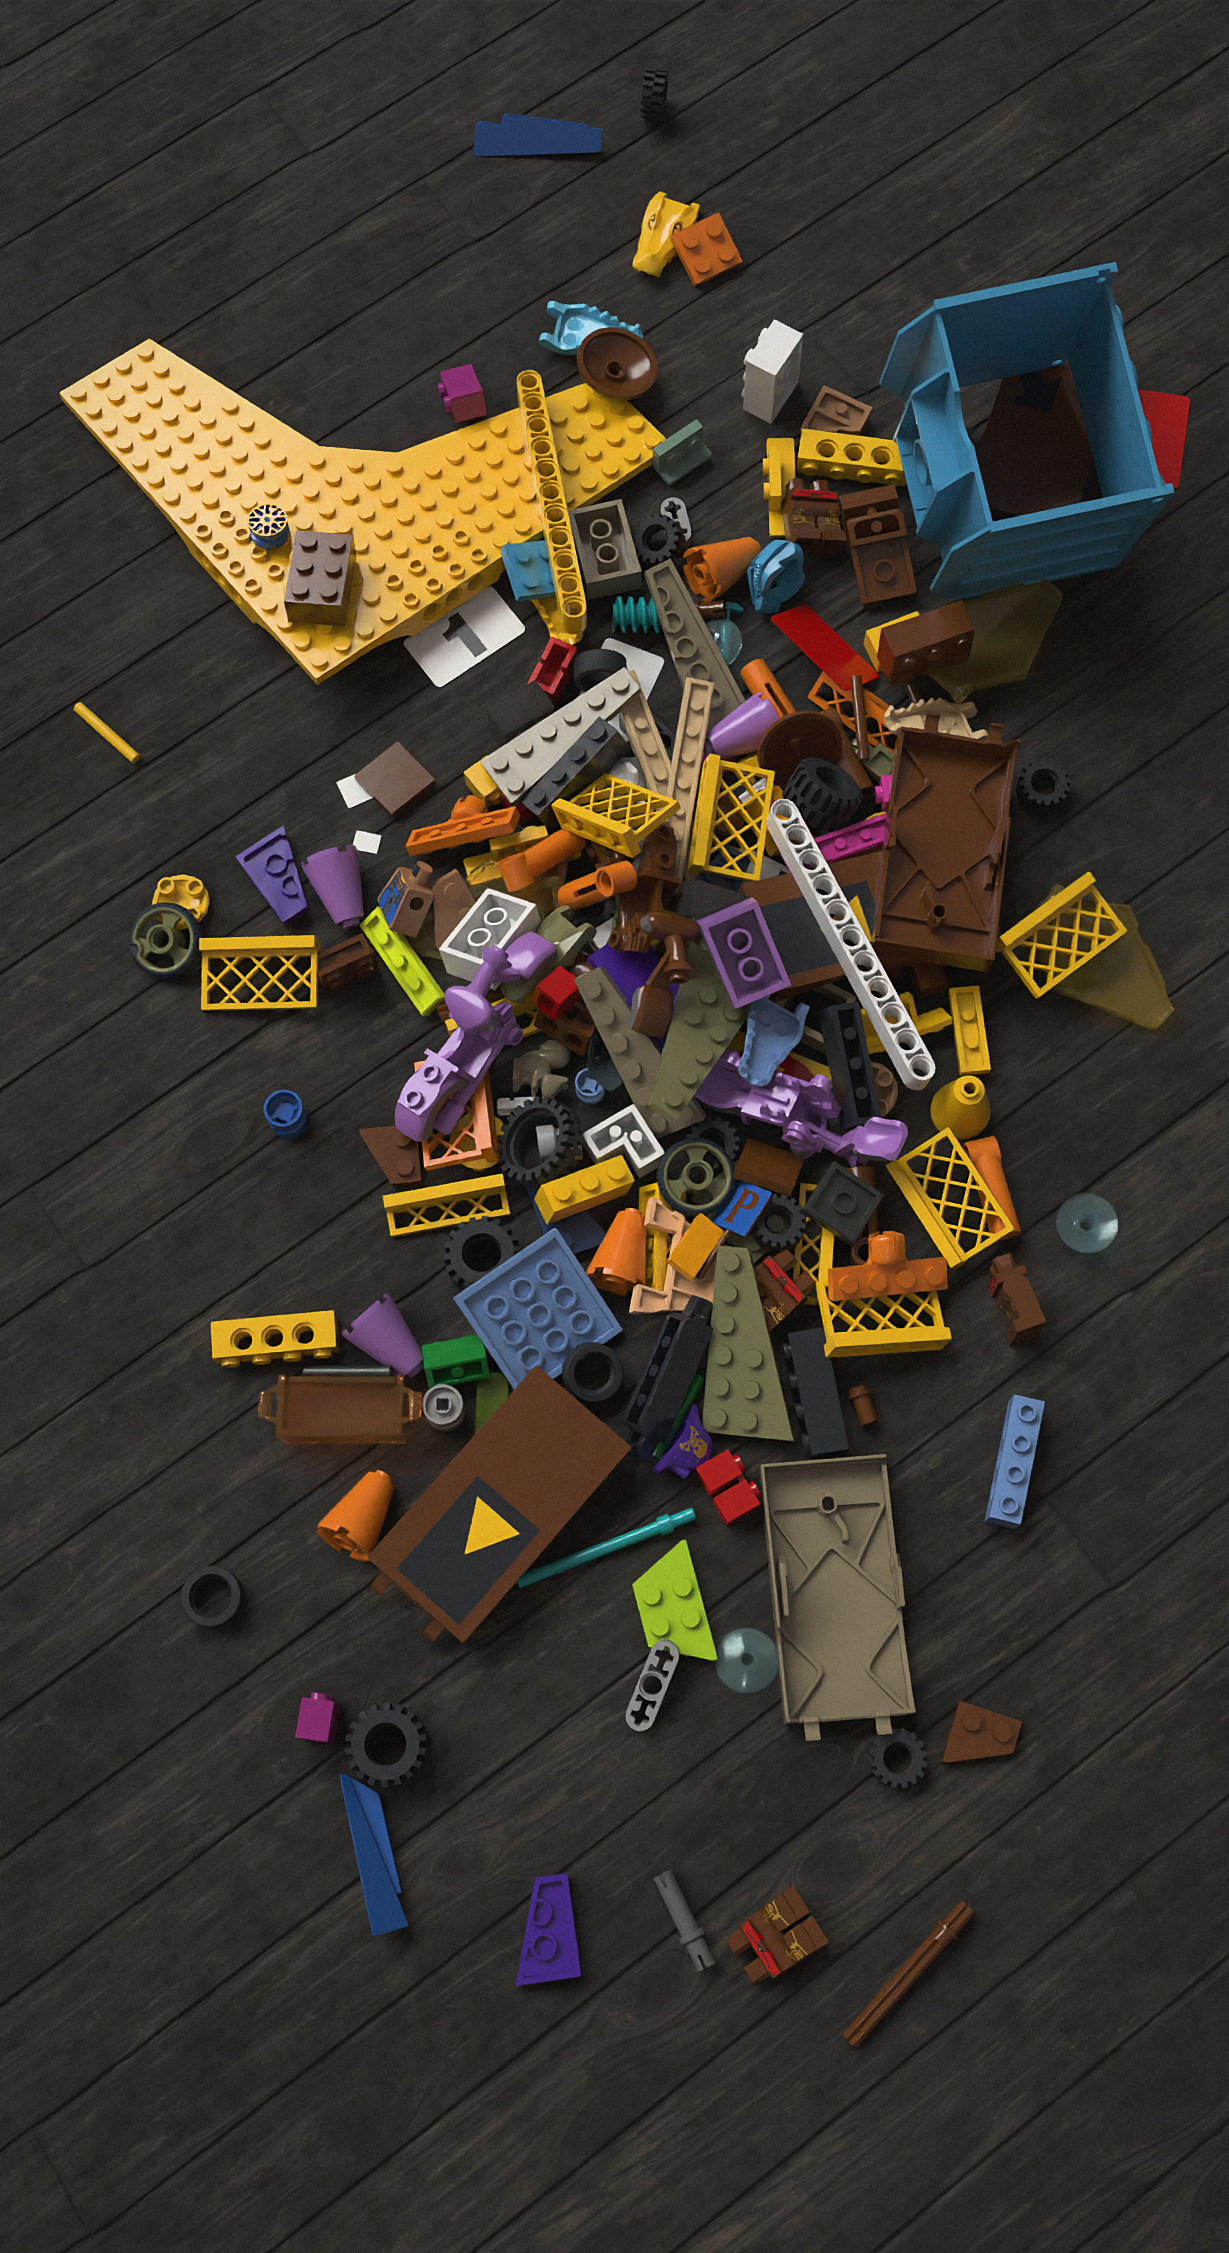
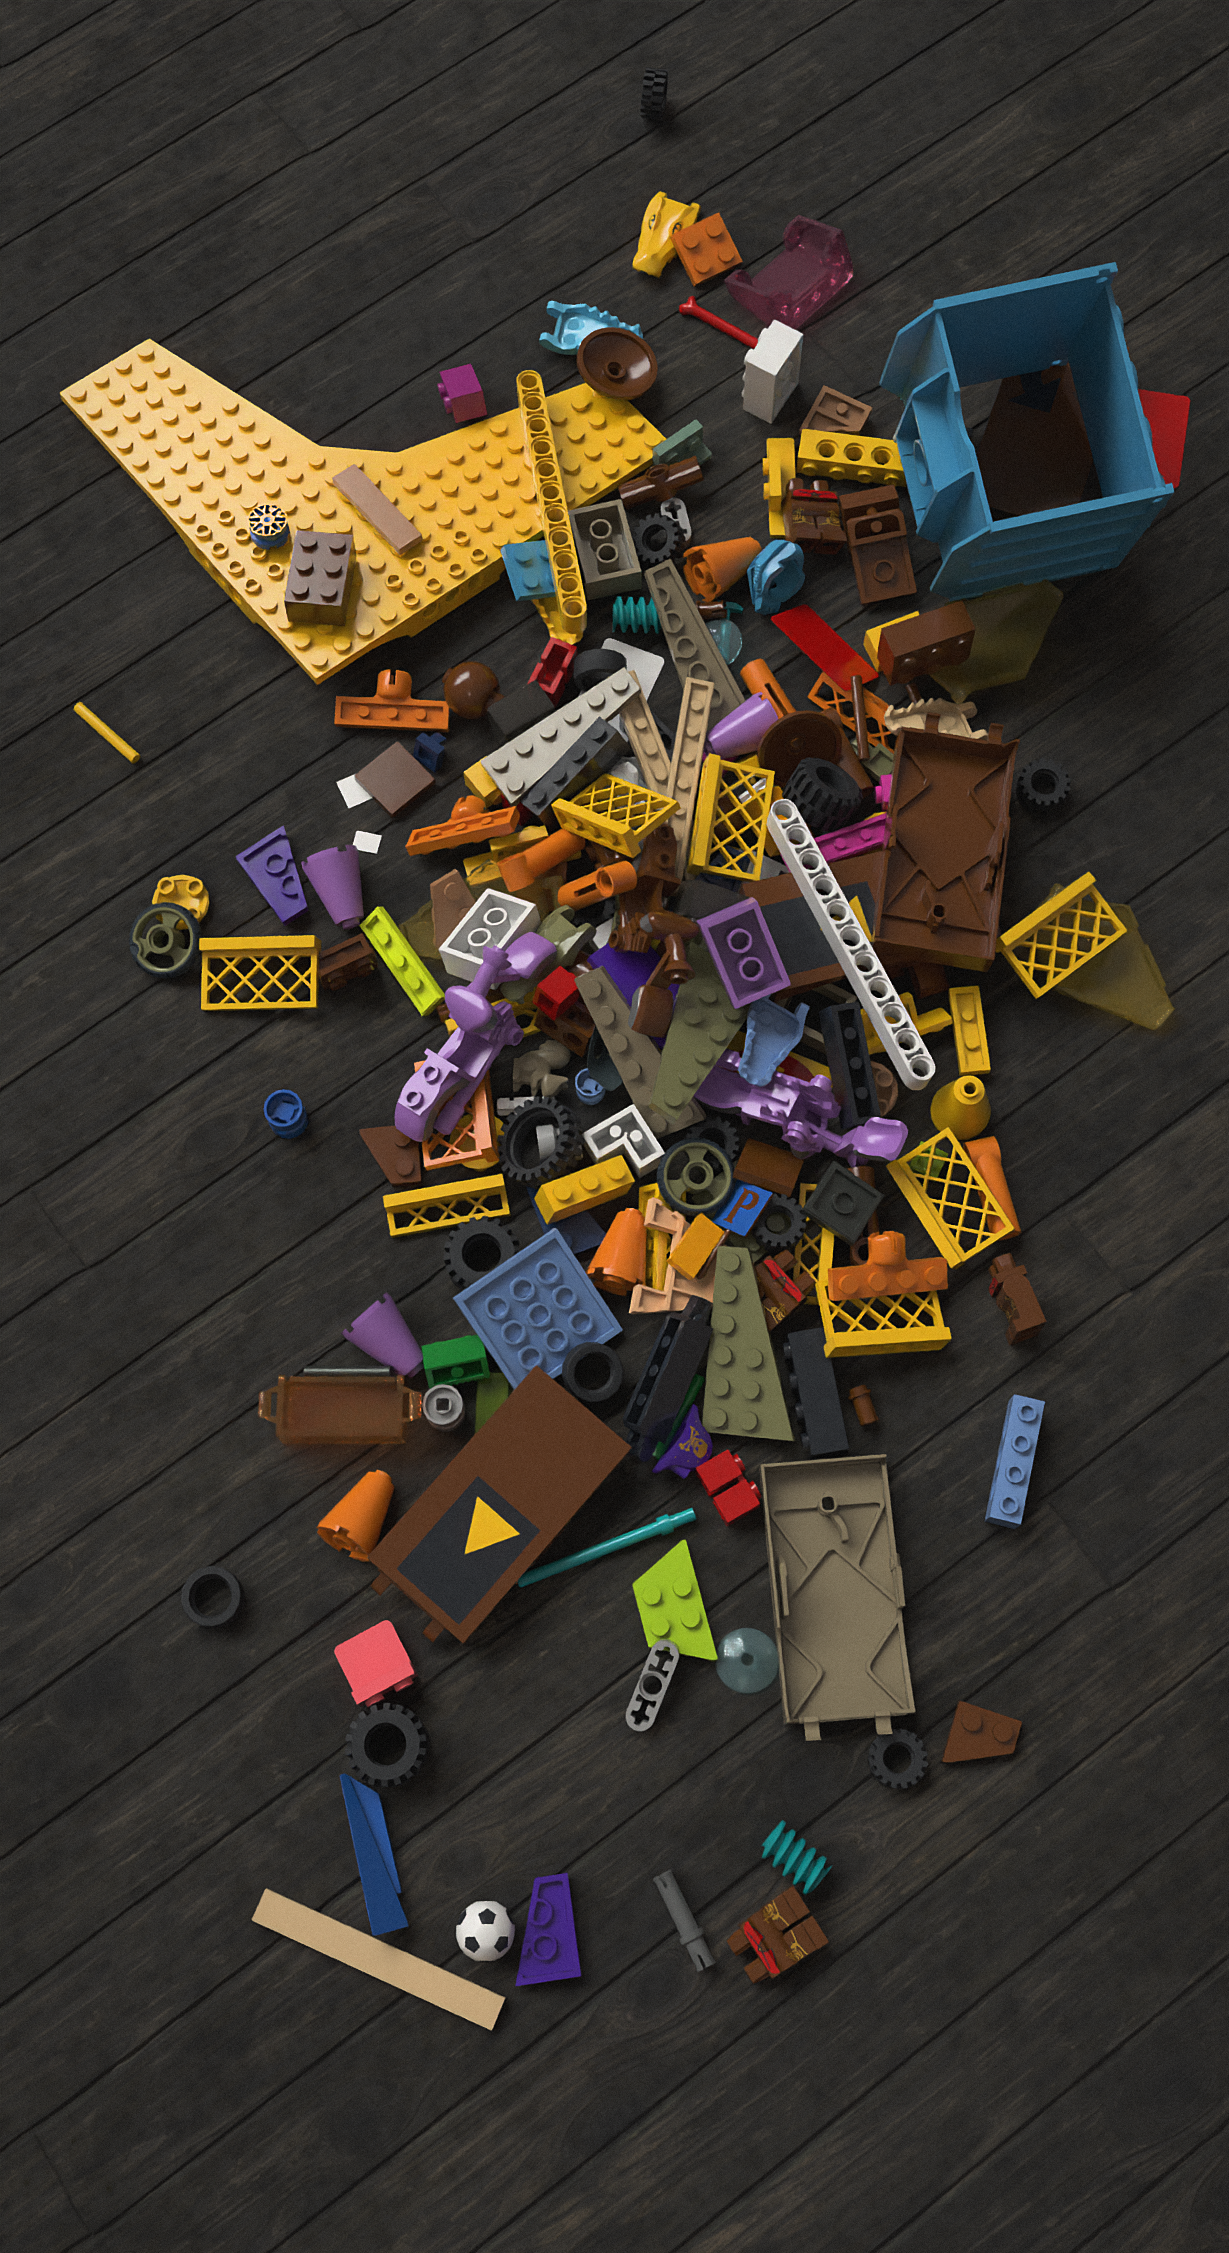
yellow brick [211,1310,340,1368] -> none
magenta brick [295,1692,342,1744] -> none
medium nougat torso [377,861,434,938] -> none
white sticker [404,586,525,687] -> none
blue wedge [473,113,603,156] -> none
reddish brown axle [843,1900,975,2047] -> none
clear light blue dish [1056,1193,1118,1253] -> none
none -> tan tile [252,1888,506,2031]
none -> medium nougat tile [332,463,422,555]
none -> orange plate [334,669,450,732]
none -> coral bracket [334,1620,418,1708]
none -> dark blue tile [413,732,447,772]
none -> reddish brown brick [442,661,506,719]
none -> white piece [456,1900,515,1963]
none -> reddish brown piece [618,456,704,510]
none -> red piece [679,296,758,349]
none -> clear pink windscreen [724,215,853,330]
none -> teal piece [761,1820,833,1895]
none -> lime tile [909,1141,948,1182]

